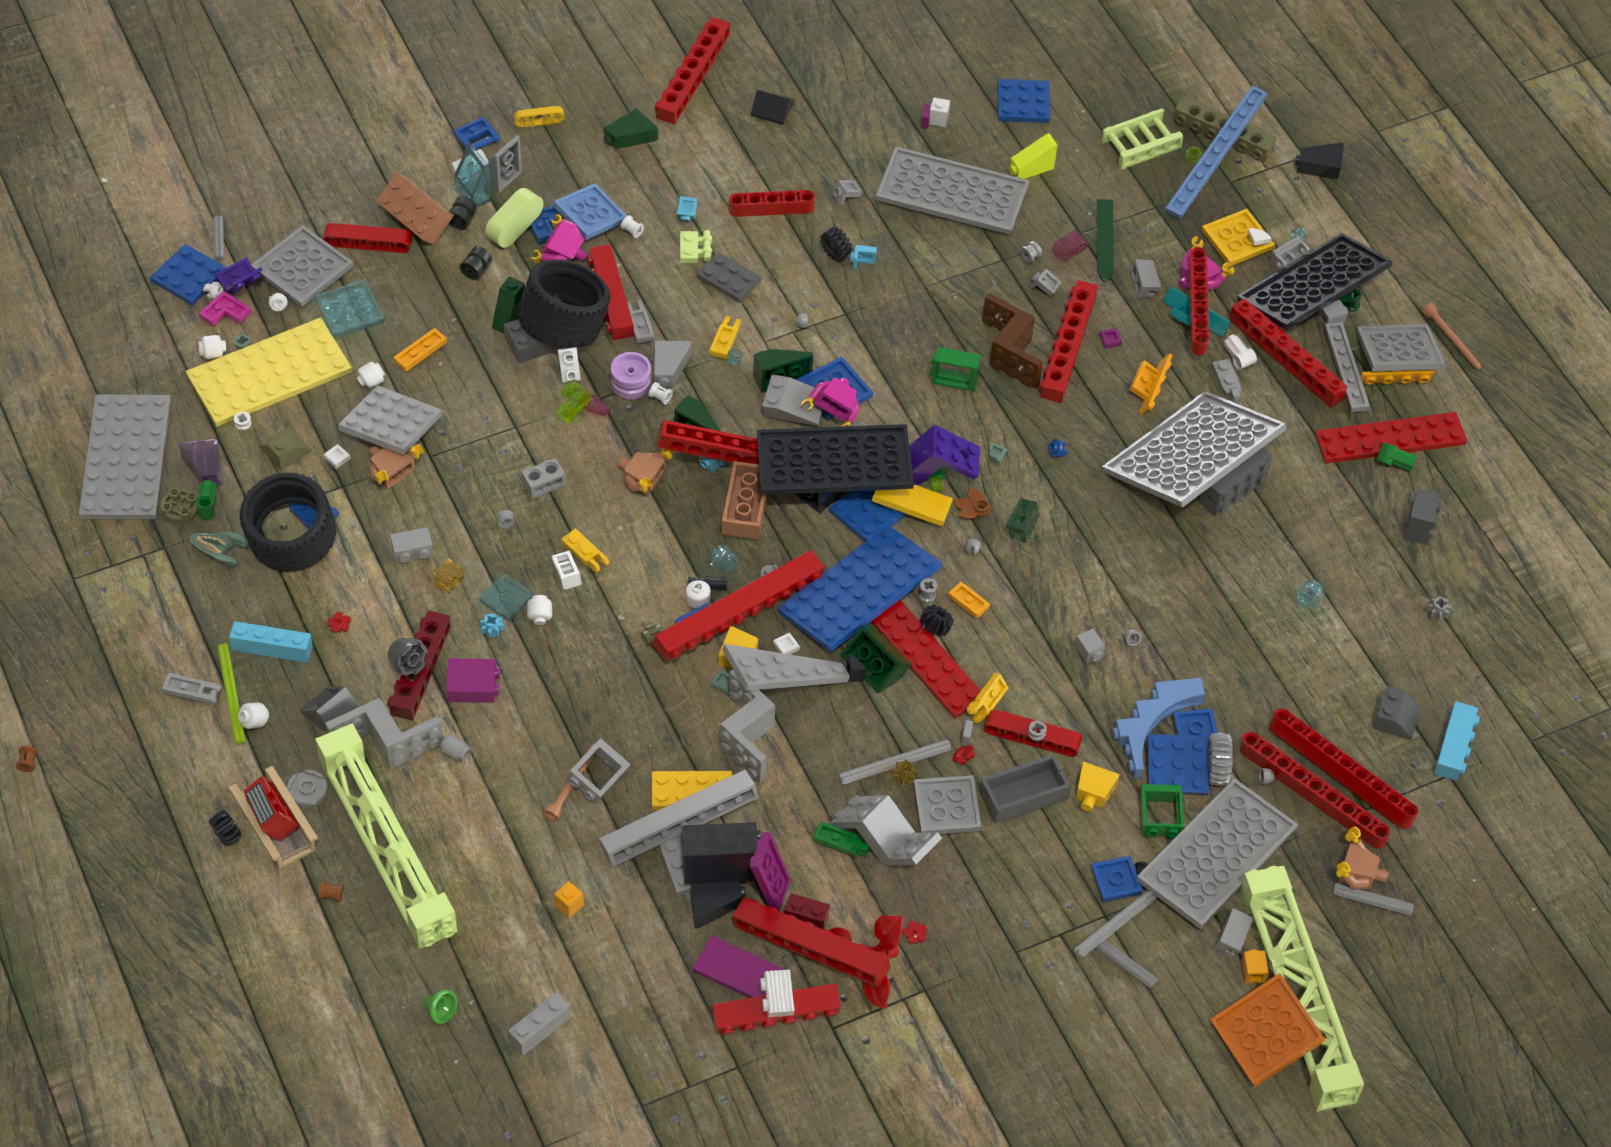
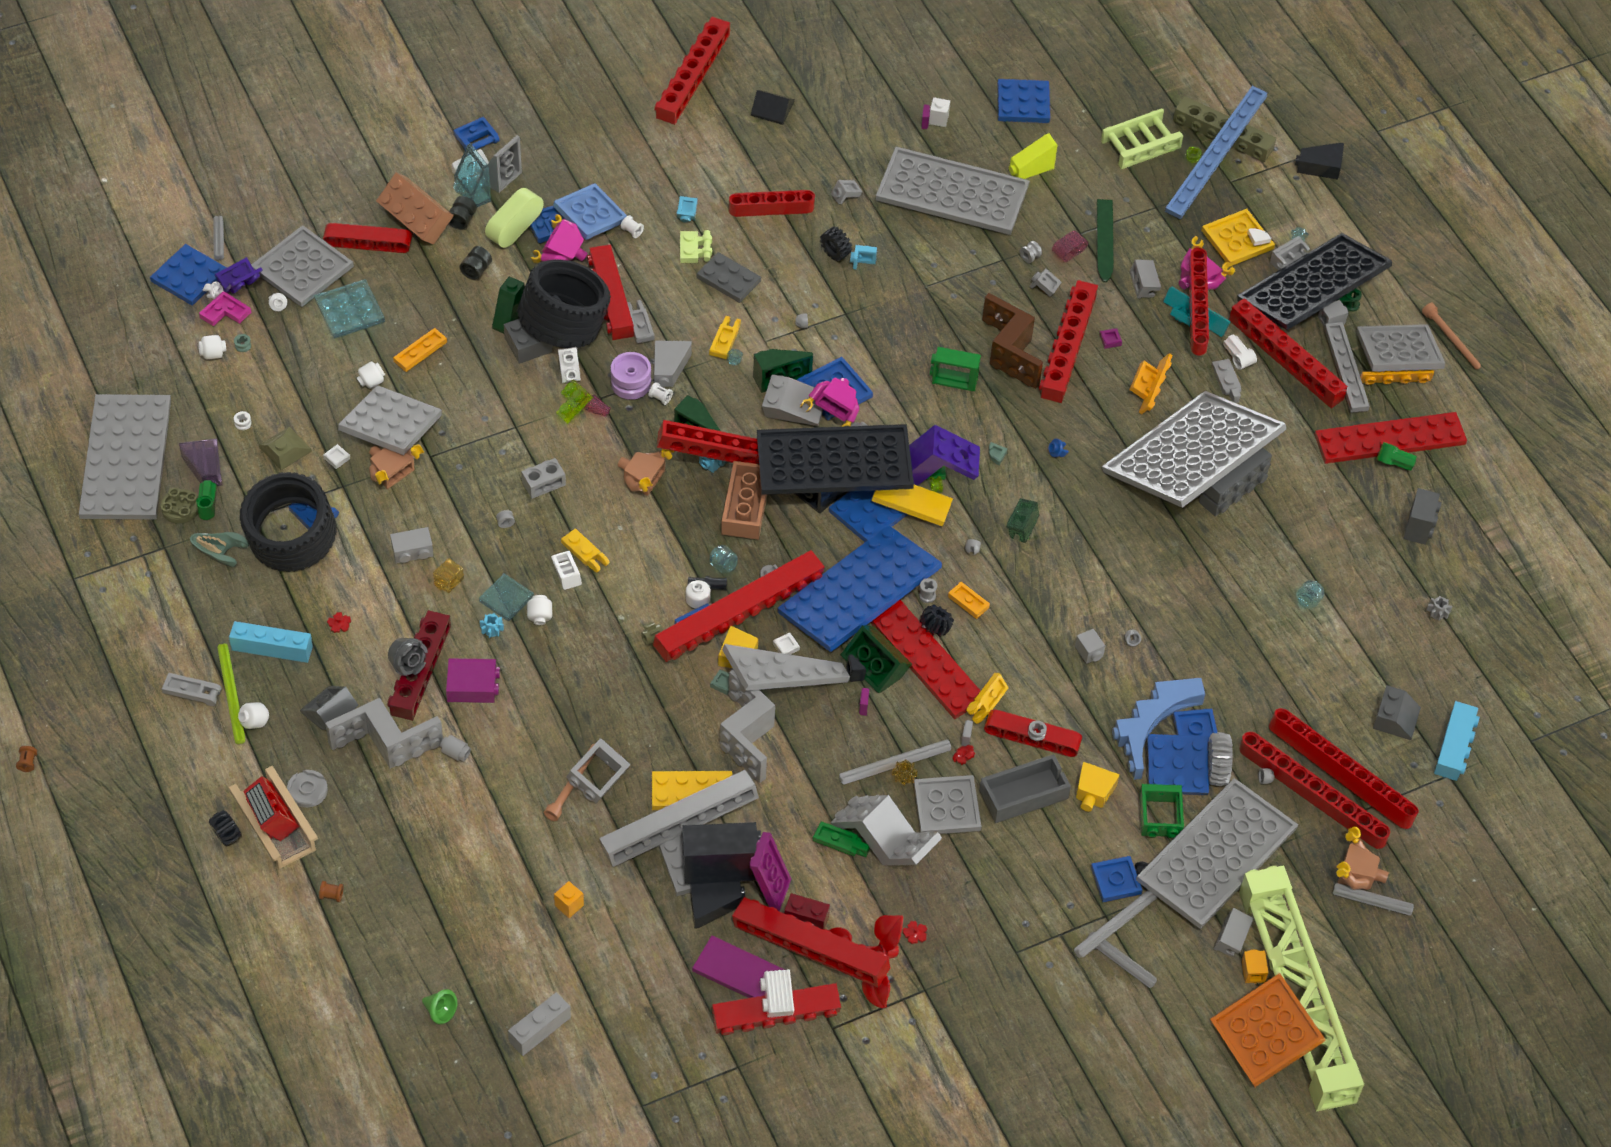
light yellow plate [186,318,352,427] -> none
yellowish green piece [315,723,457,949] -> none
yellow beam [514,106,565,127] -> none
dark green slope [604,108,658,149] -> none
dark orange plate [954,488,991,519] -> none
none -> magenta tile [859,688,869,716]

